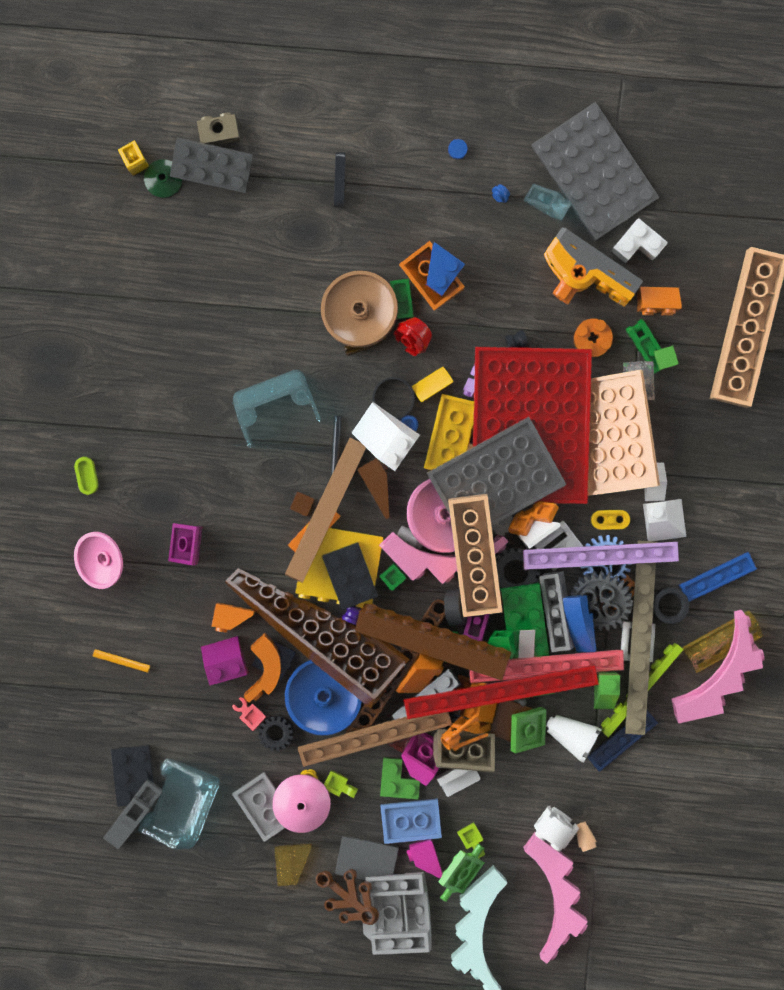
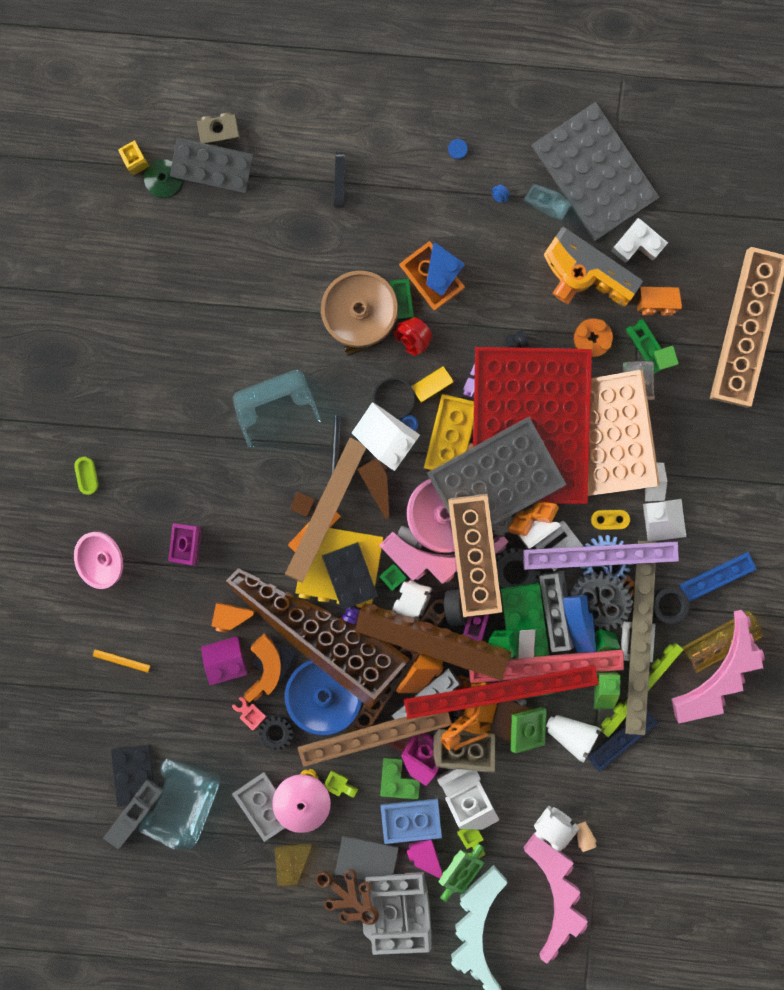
none -> white brick [393,579,432,621]
none -> white slope [445,781,499,829]
none -> green panel [595,629,621,652]

